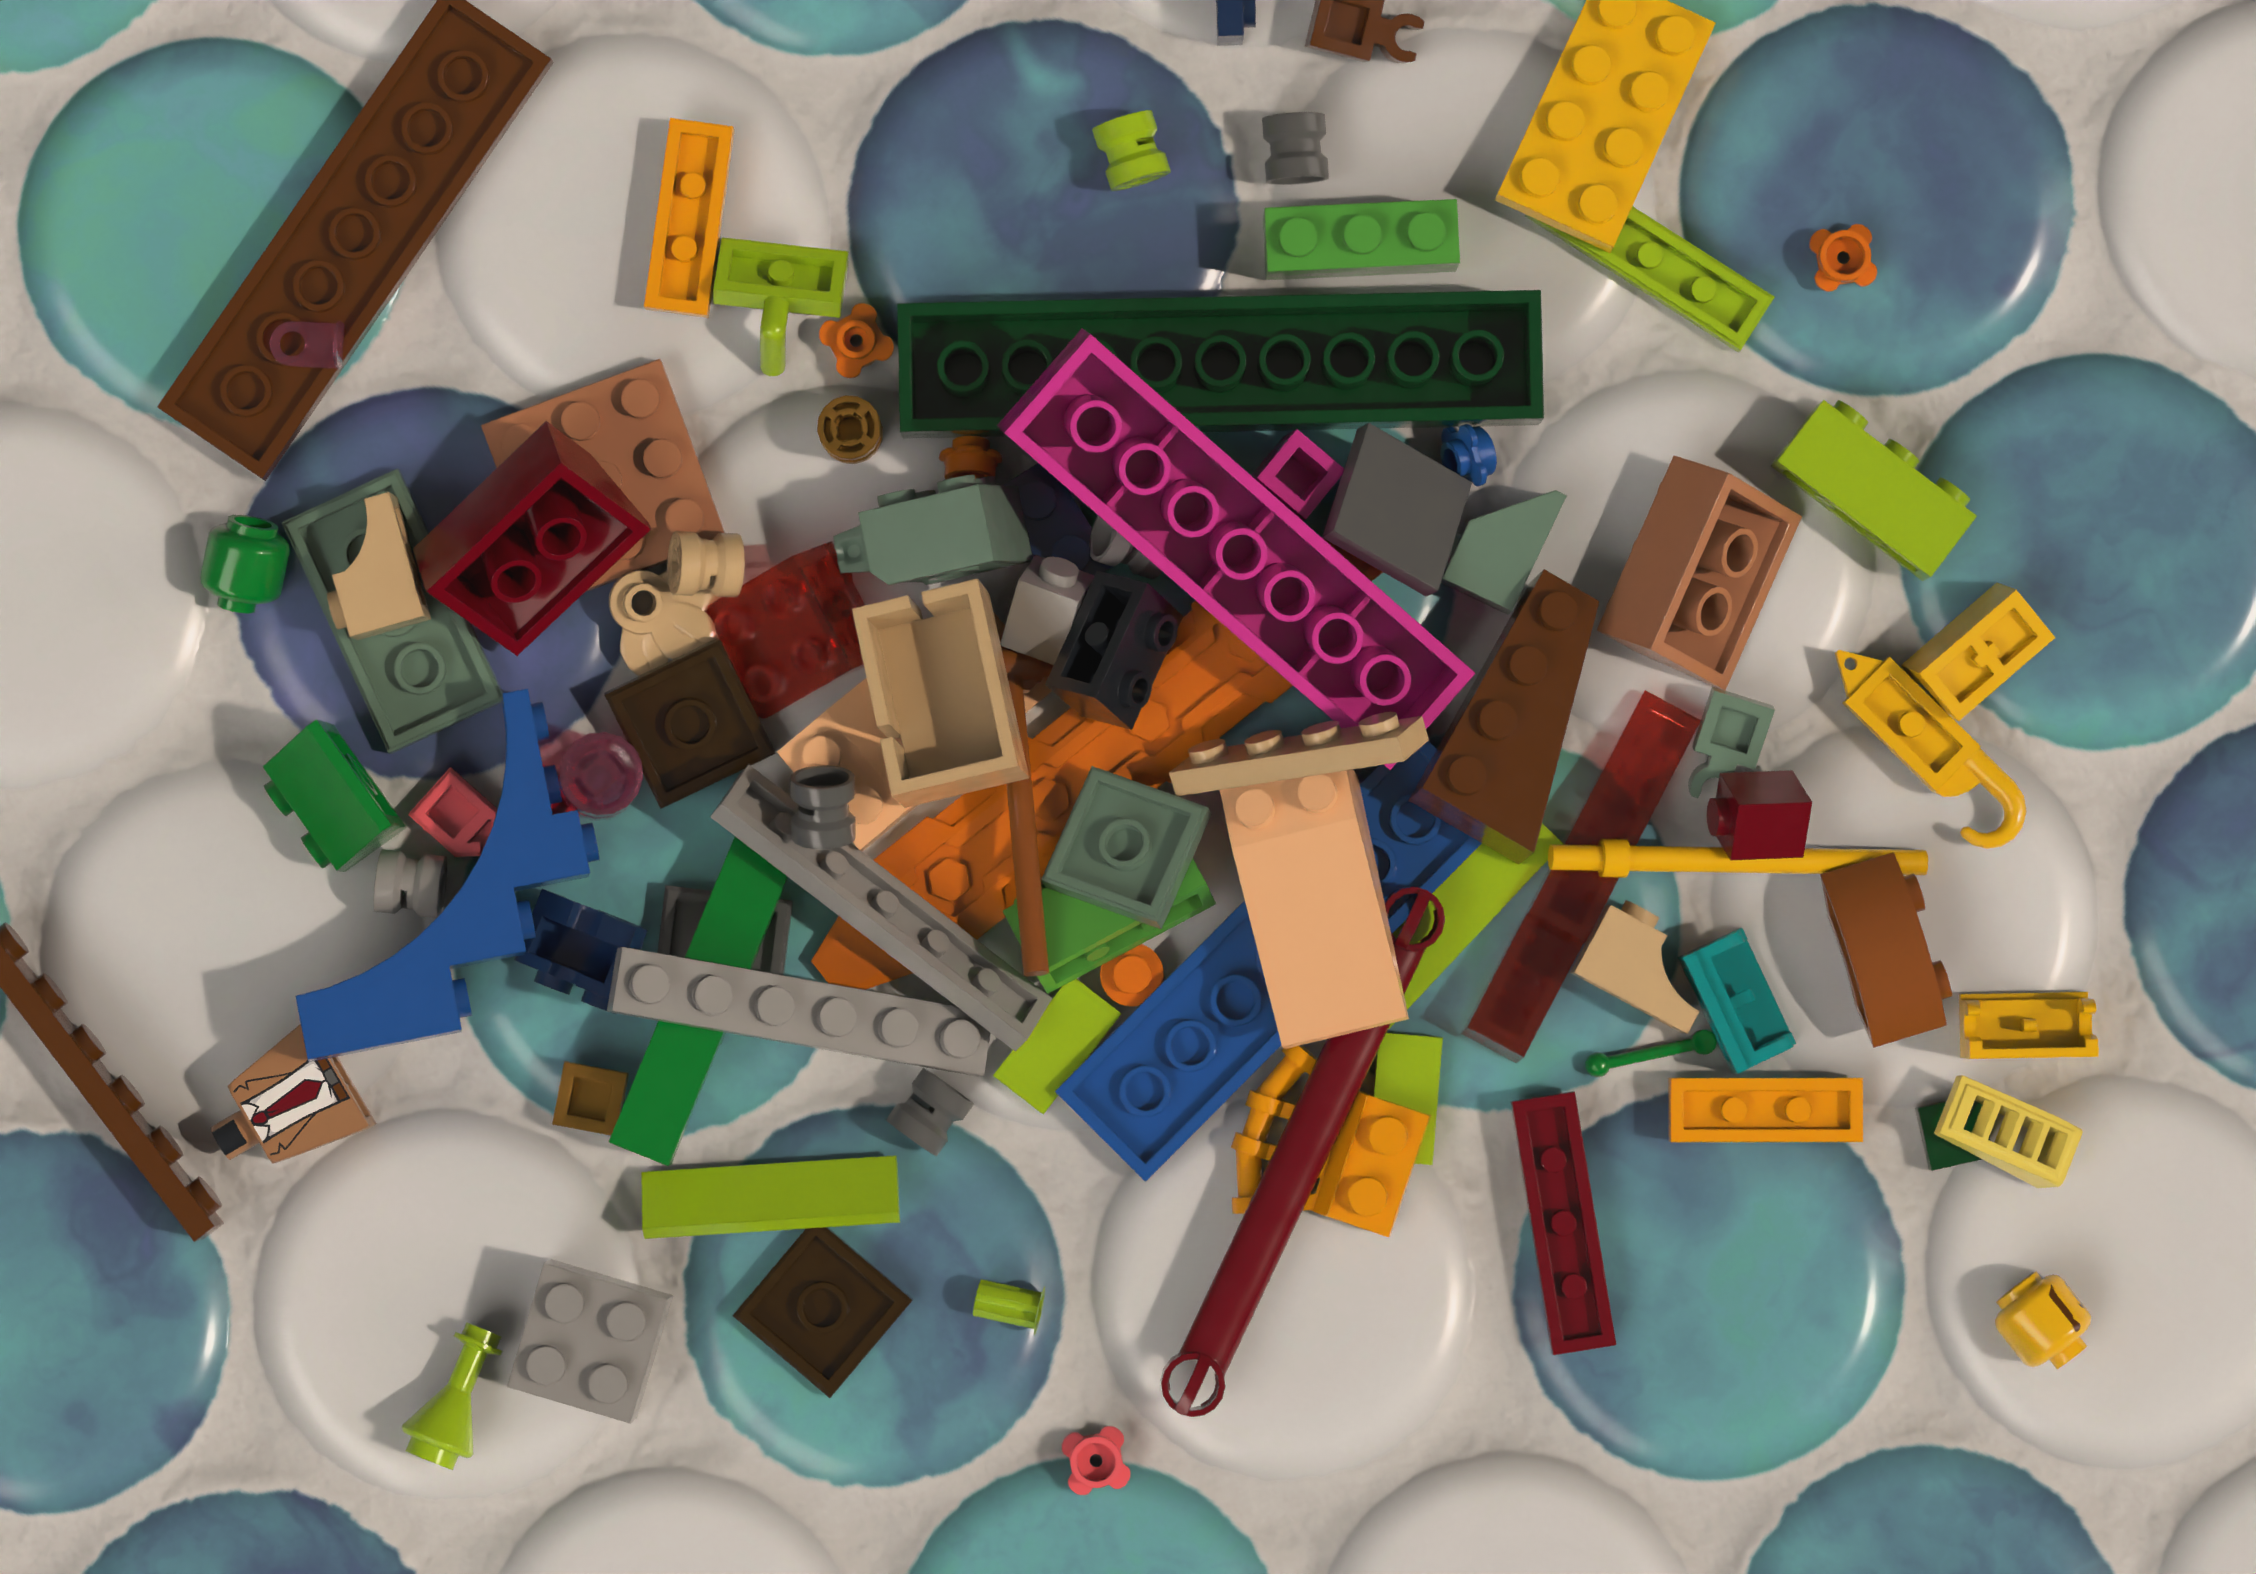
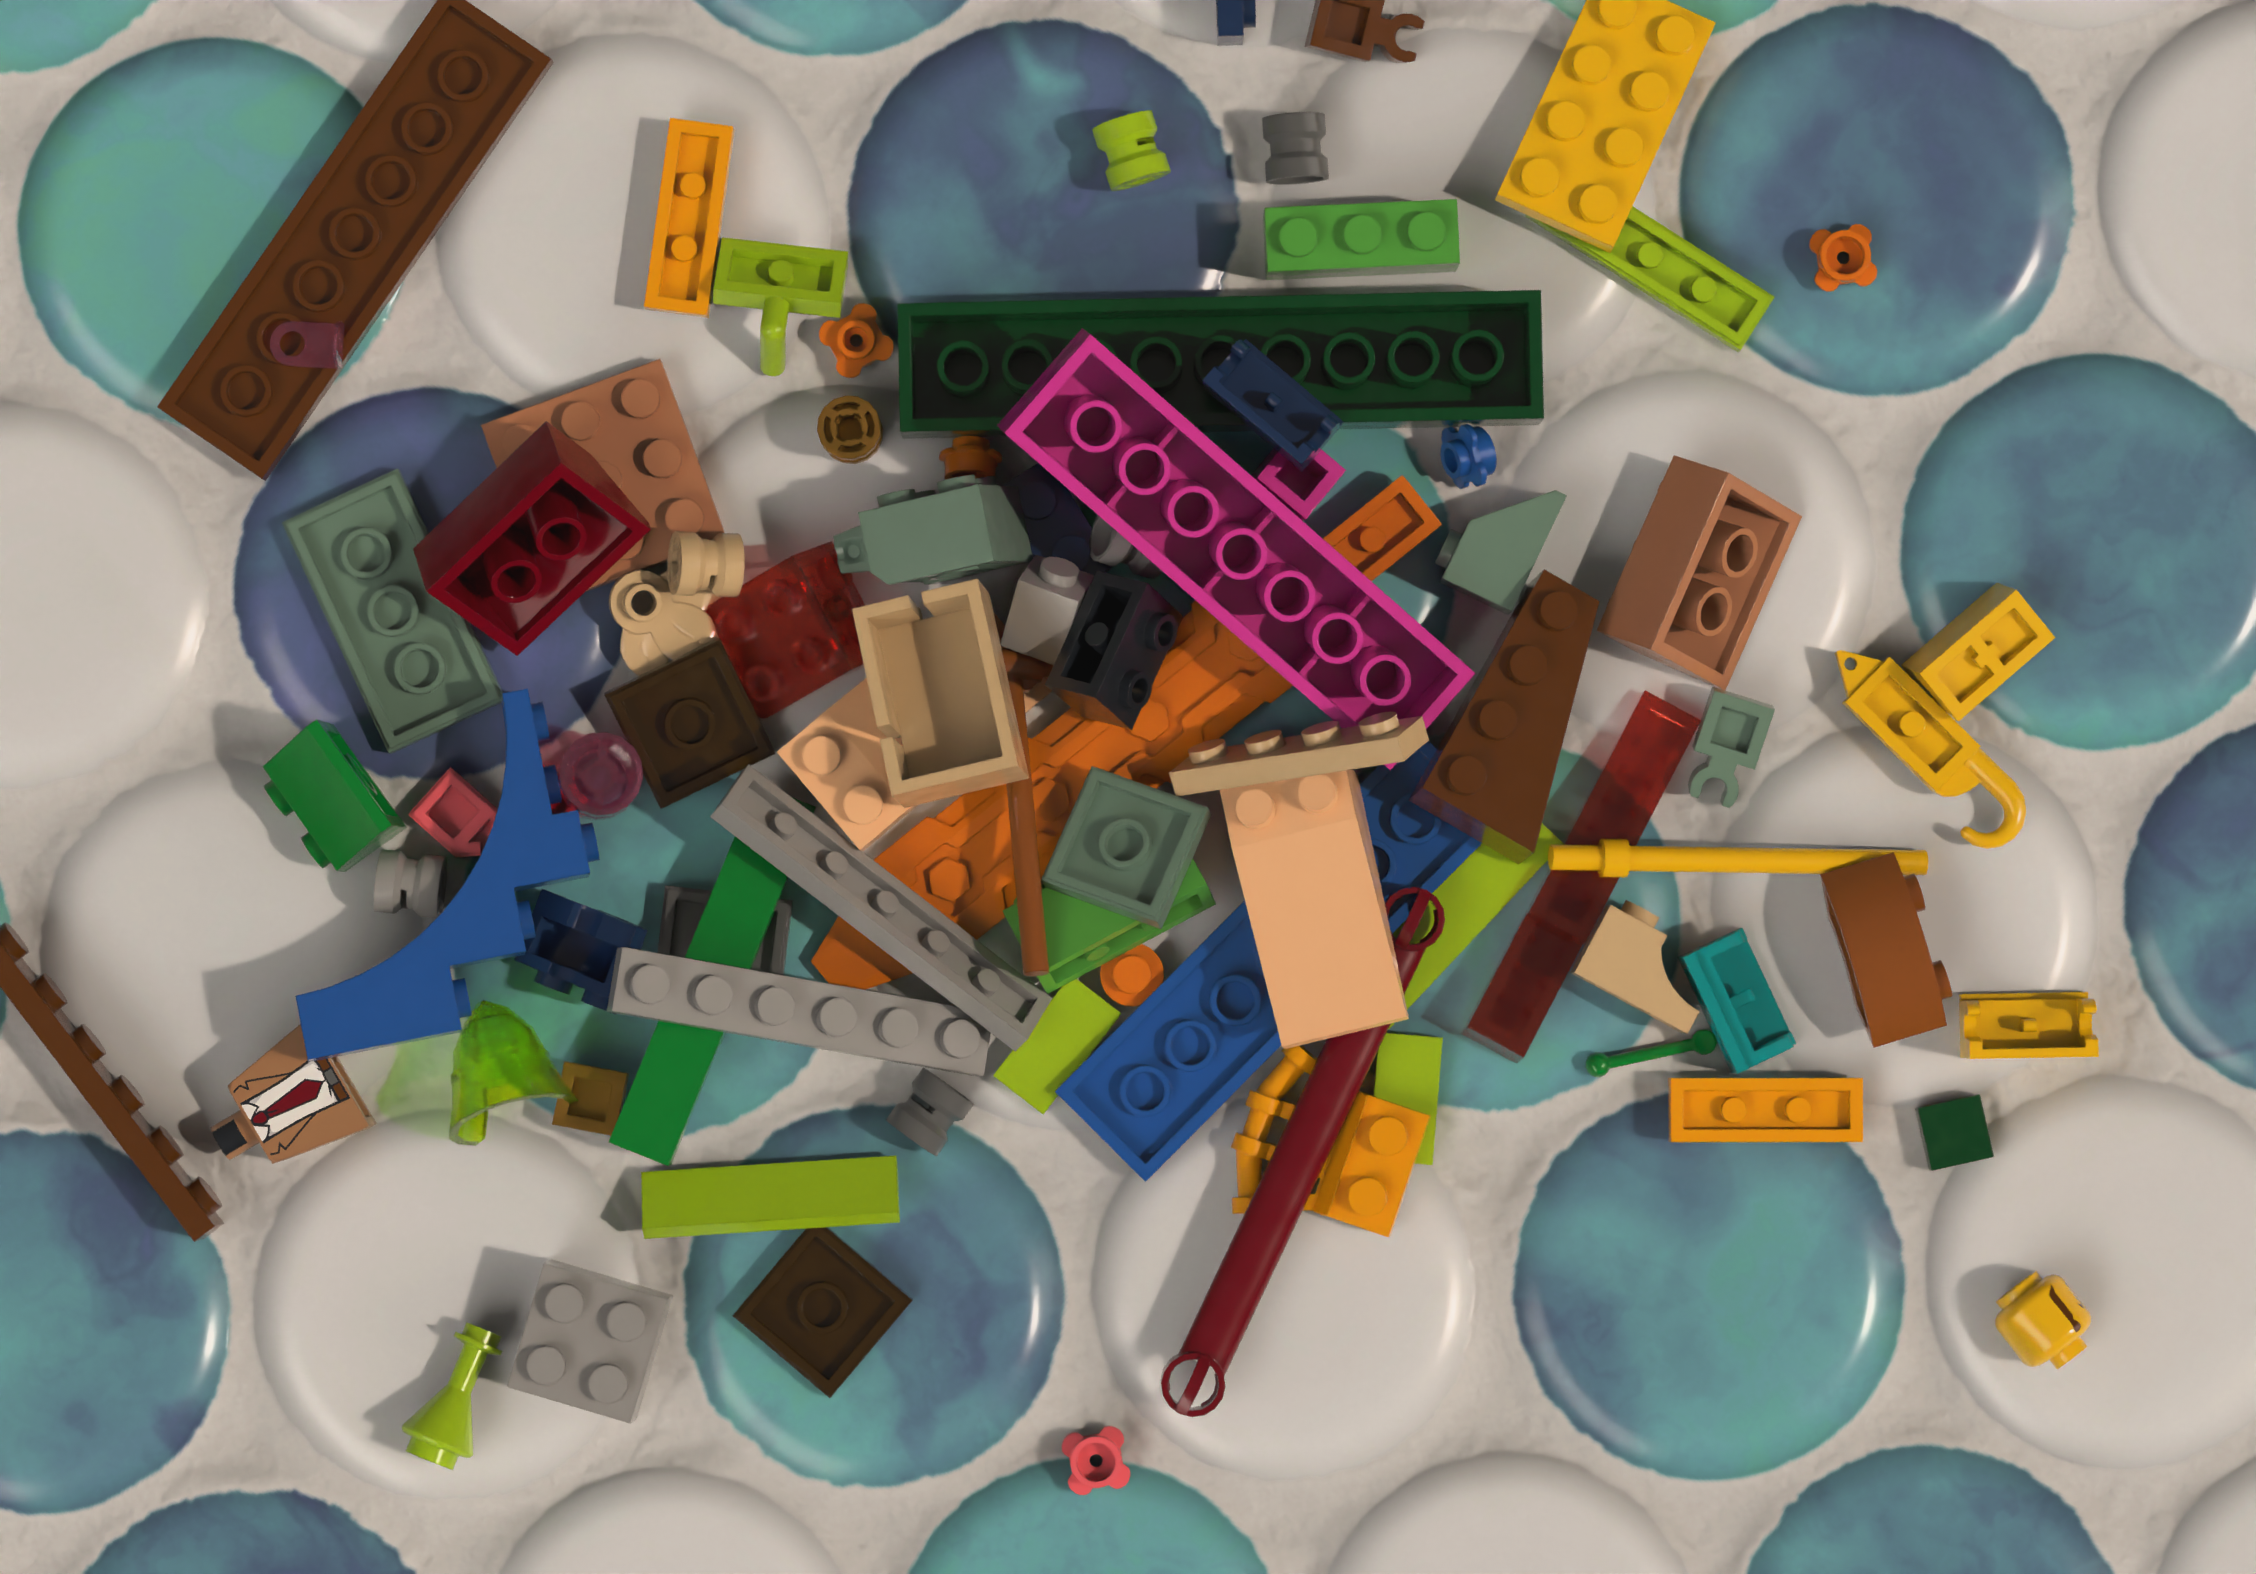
green head [200,515,289,614] -> none
tan arch [327,492,431,640] -> none
dark grey wheel [790,766,856,849] -> none
lime piece [973,1279,1045,1336] -> none
dark grey tile [1322,423,1472,597] -> none
dark red plate [1510,1091,1616,1355] -> none
dark red brick [1706,770,1812,861] -> none
lime brick [1771,400,1977,581] -> none
light yellow slope [1934,1075,2083,1189] -> none
none -> clear neon green helmet [449,1000,579,1146]
none -> dark blue hinge [1202,339,1344,472]

